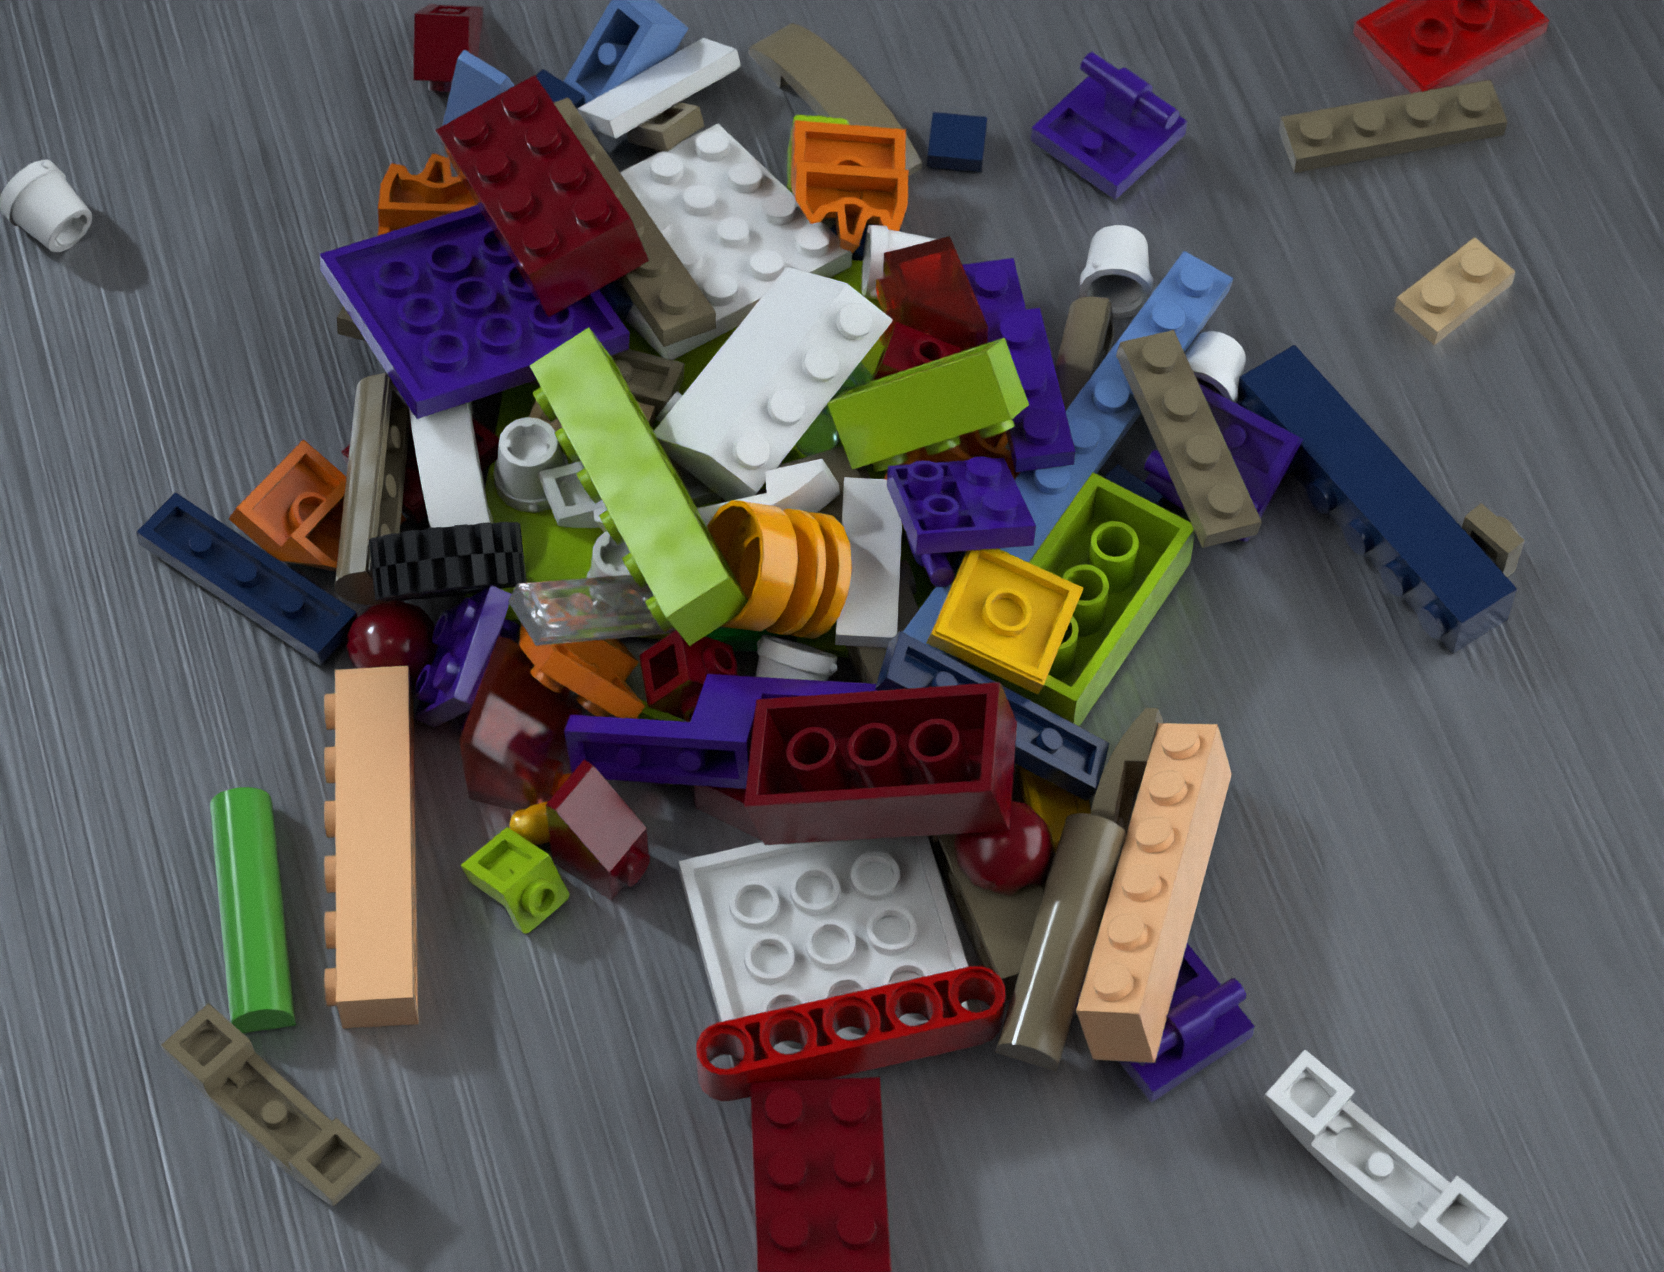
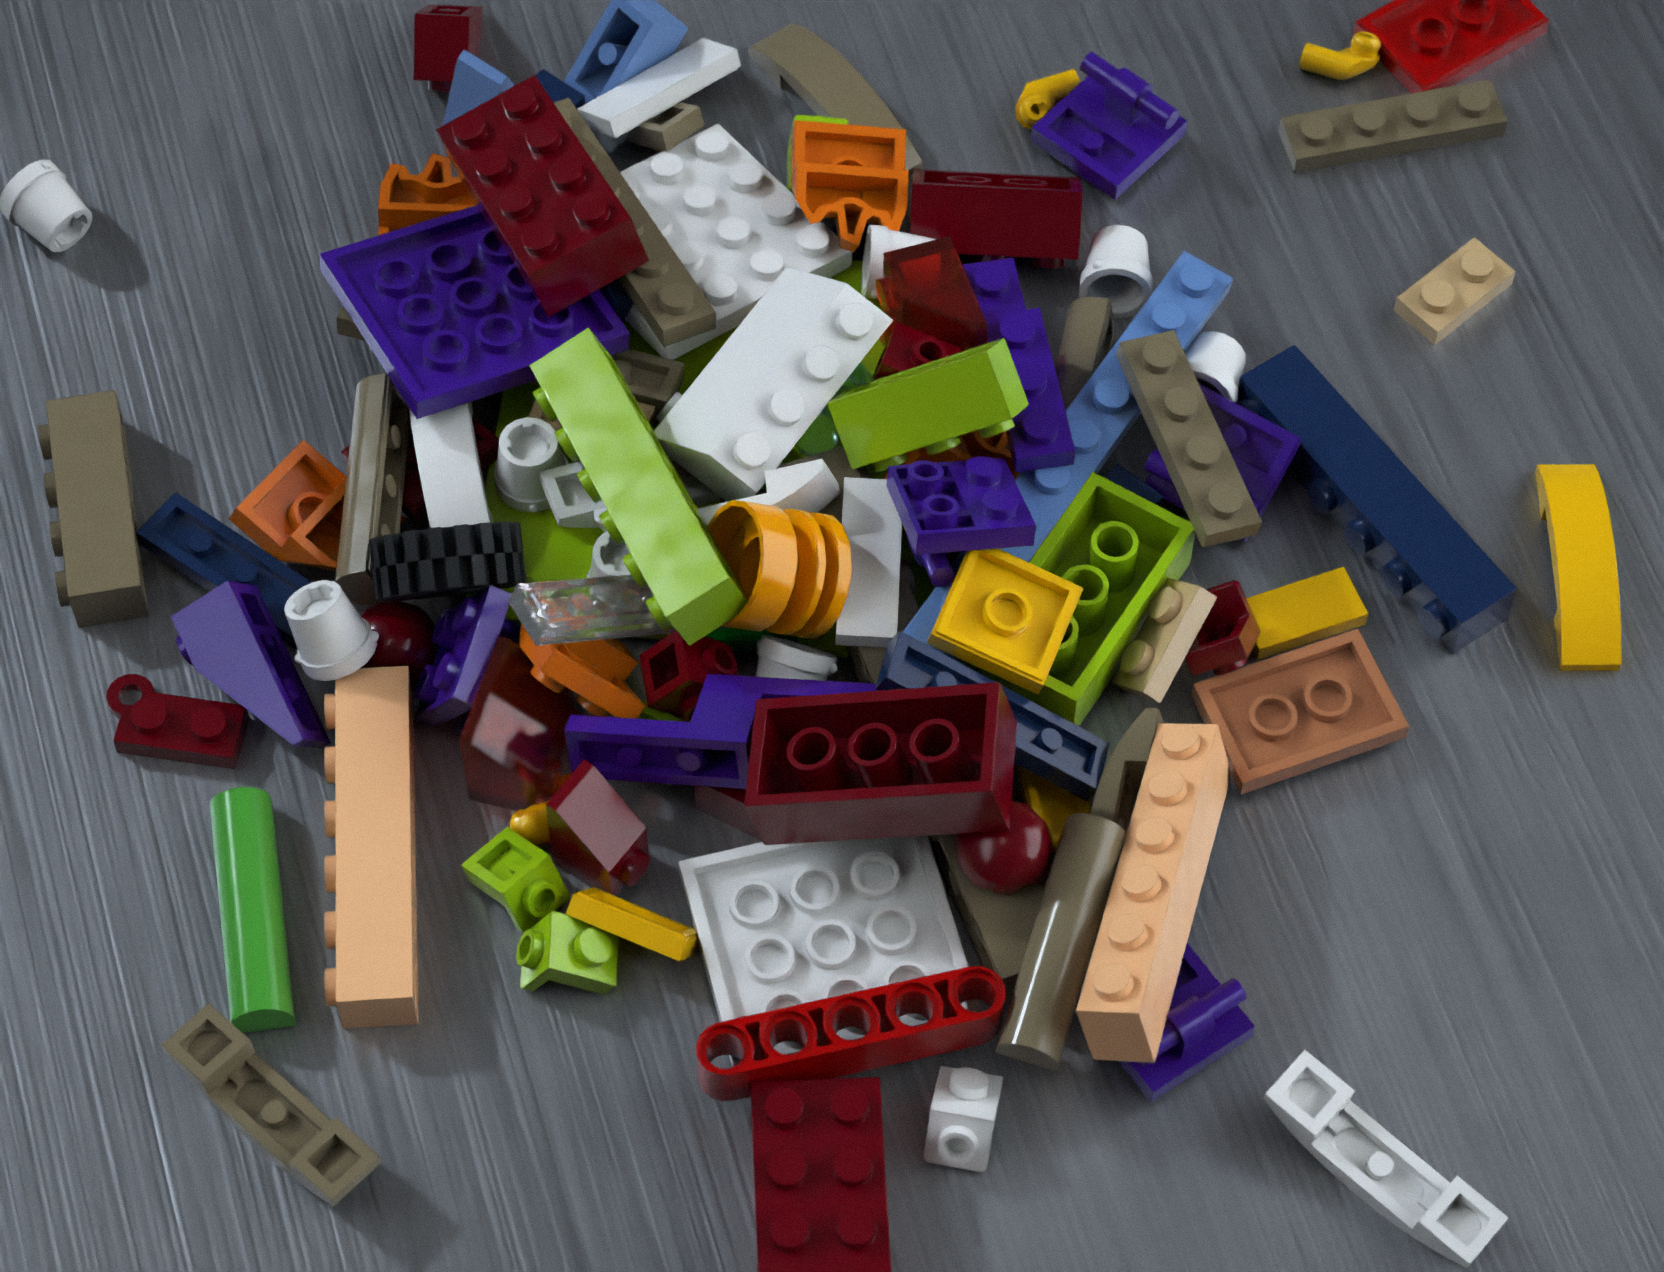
dark blue tile [927,112,988,172] -> none
dark tan plate [1462,503,1525,578] -> none
none -> dark tan brick [38,390,149,628]
none -> dark red hinge [106,674,249,770]
none -> dark purple slope [170,580,331,749]
none -> white piece [284,580,379,681]
none -> lime bracket [516,911,619,995]
none -> yellow tile [566,887,699,962]
none -> dark red slope [910,169,1083,268]
none -> white bracket [923,1066,1003,1172]
none -> yellow arm [1015,69,1080,130]
none -> tan plate [1112,578,1217,703]
none -> dark red bracket [1185,580,1260,676]
none -> nougat plate [1191,628,1409,795]
none -> yellow tile [1246,566,1368,660]
none -> yellow arm [1299,31,1381,80]
none -> yellow slope [1535,464,1622,671]

